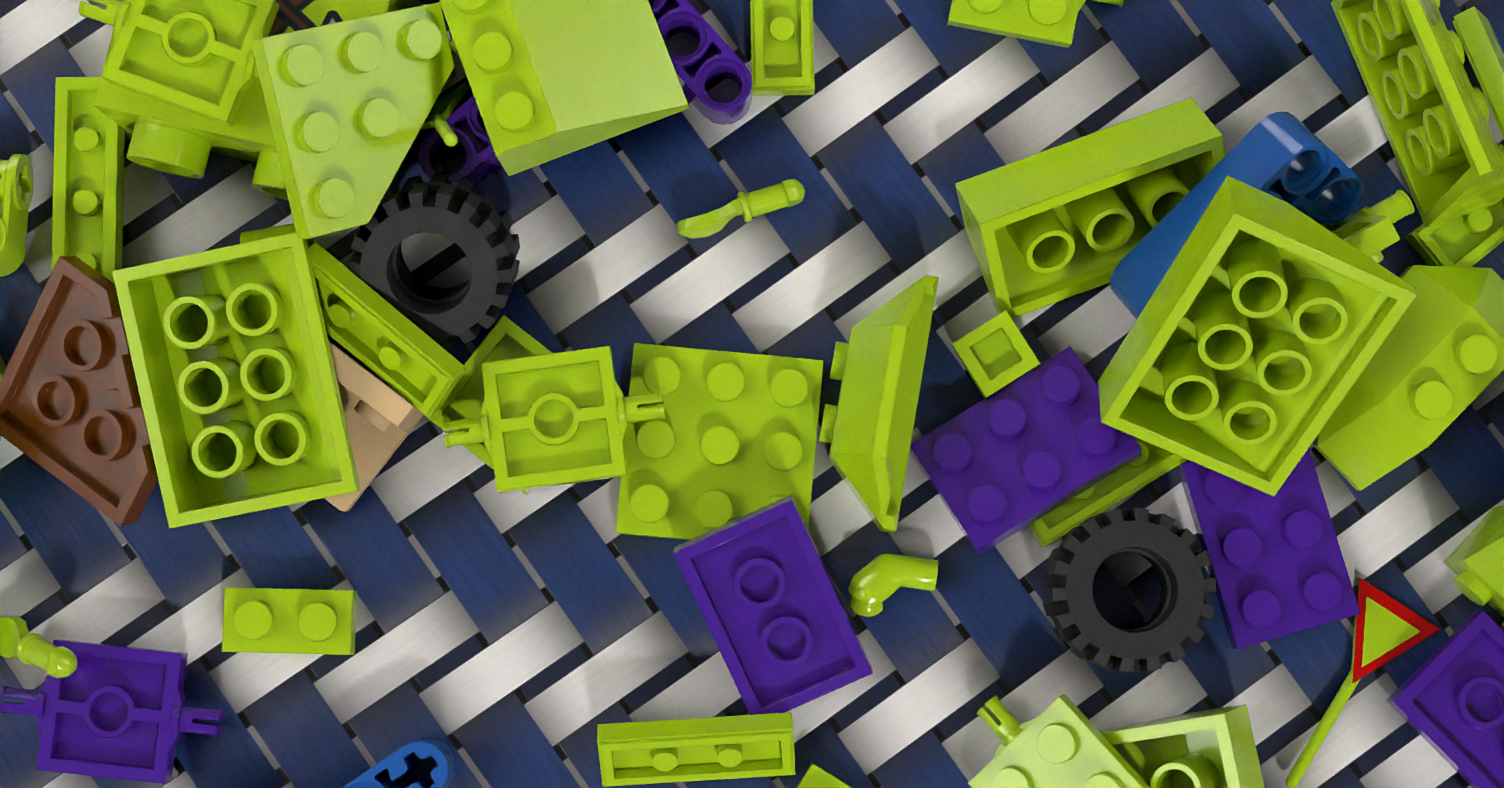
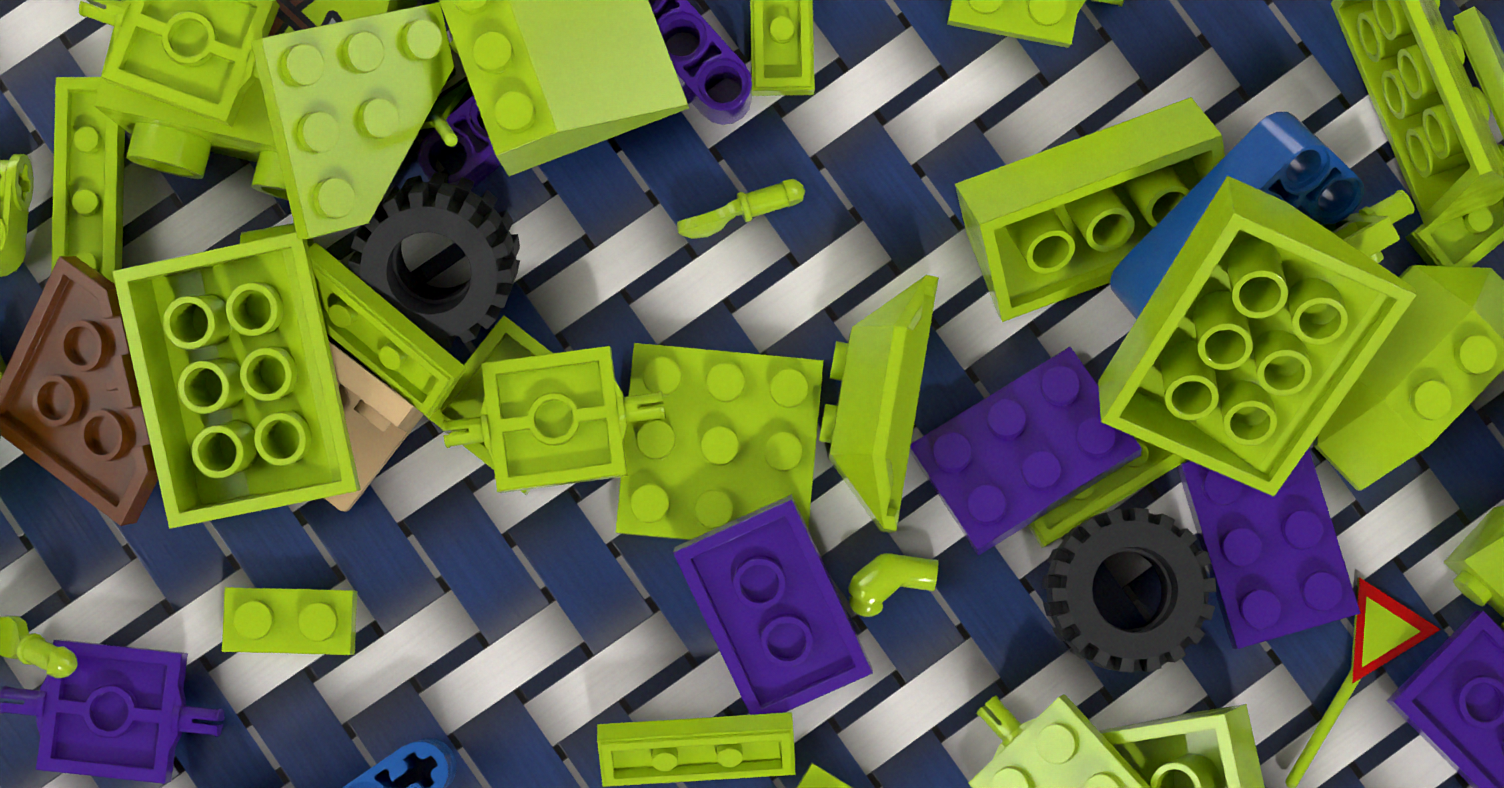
lime plate [951,310,1040,398] -> none

